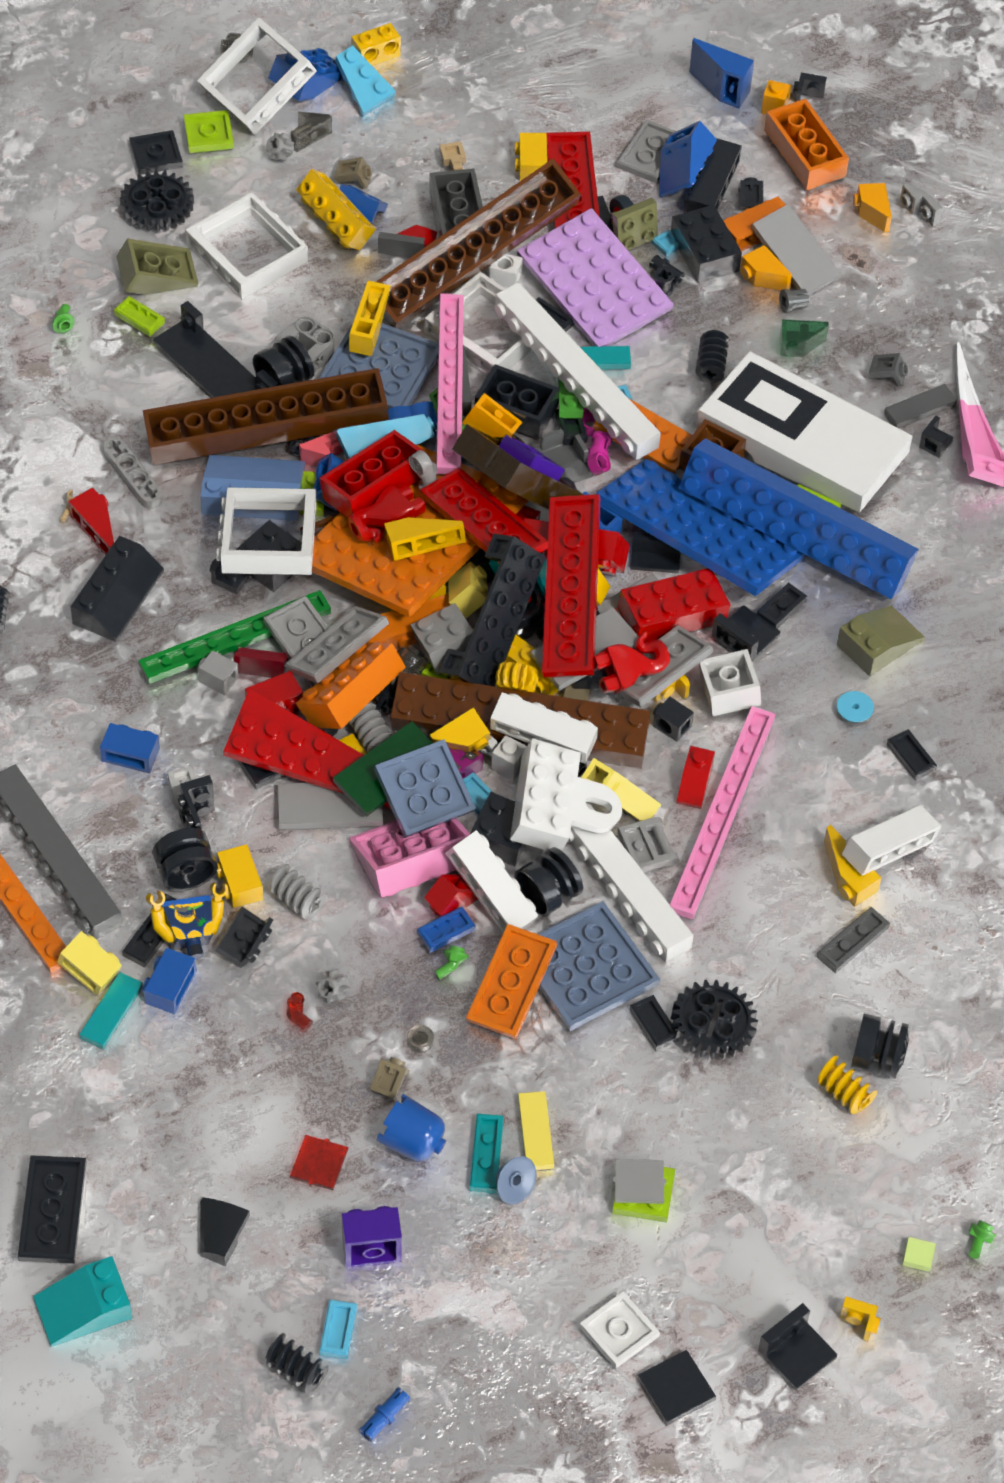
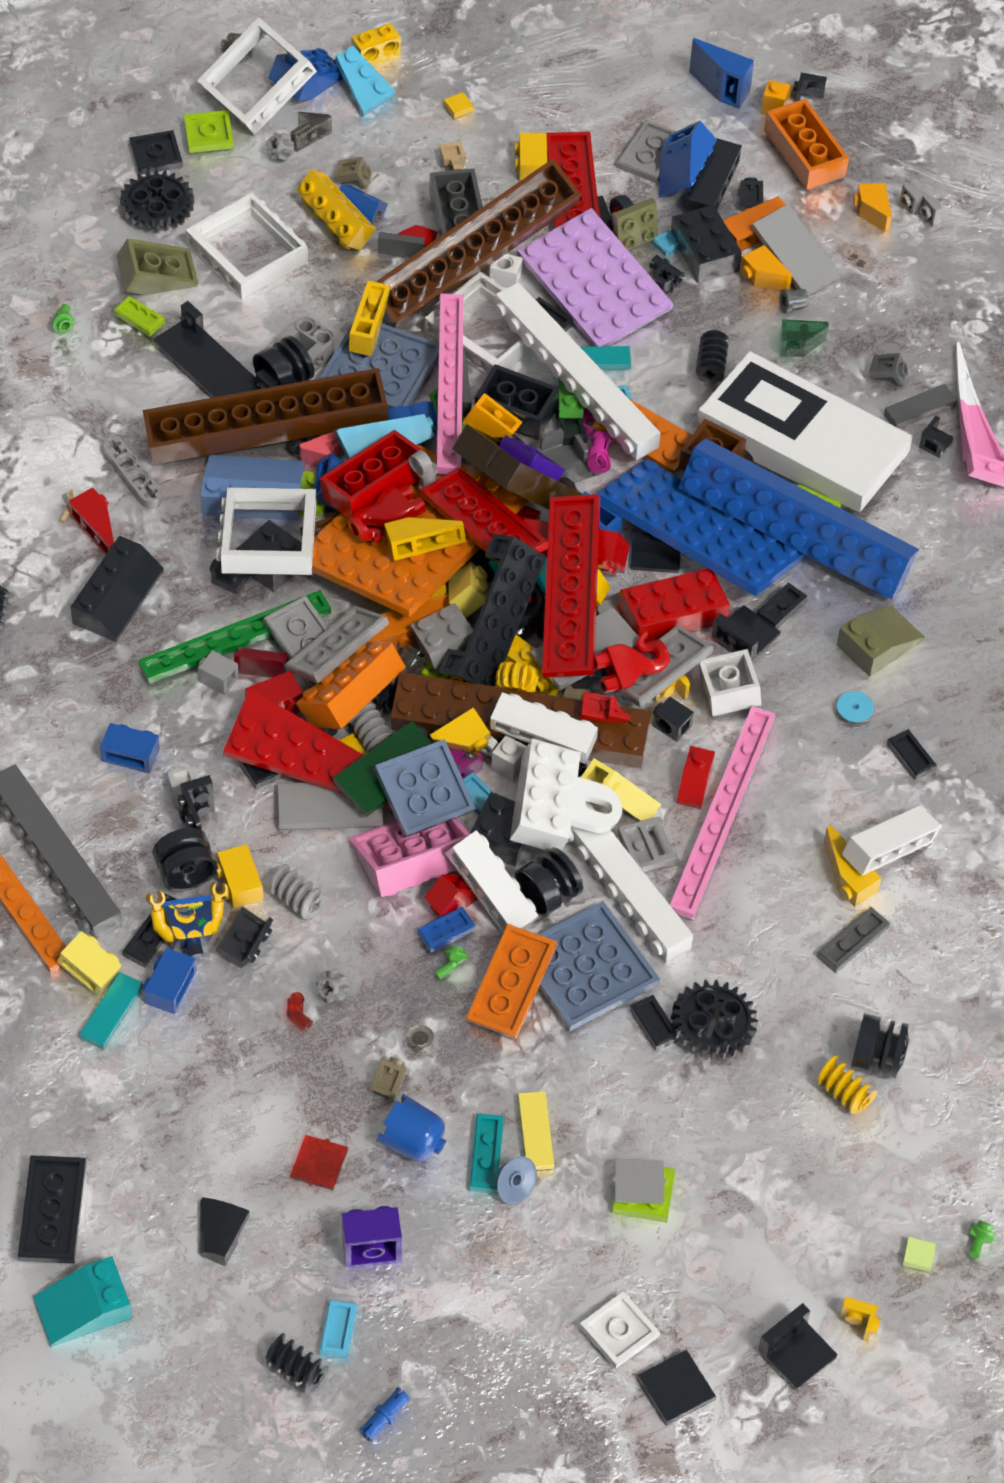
none -> yellow tile [444,92,474,119]
none -> red slope [579,691,630,723]

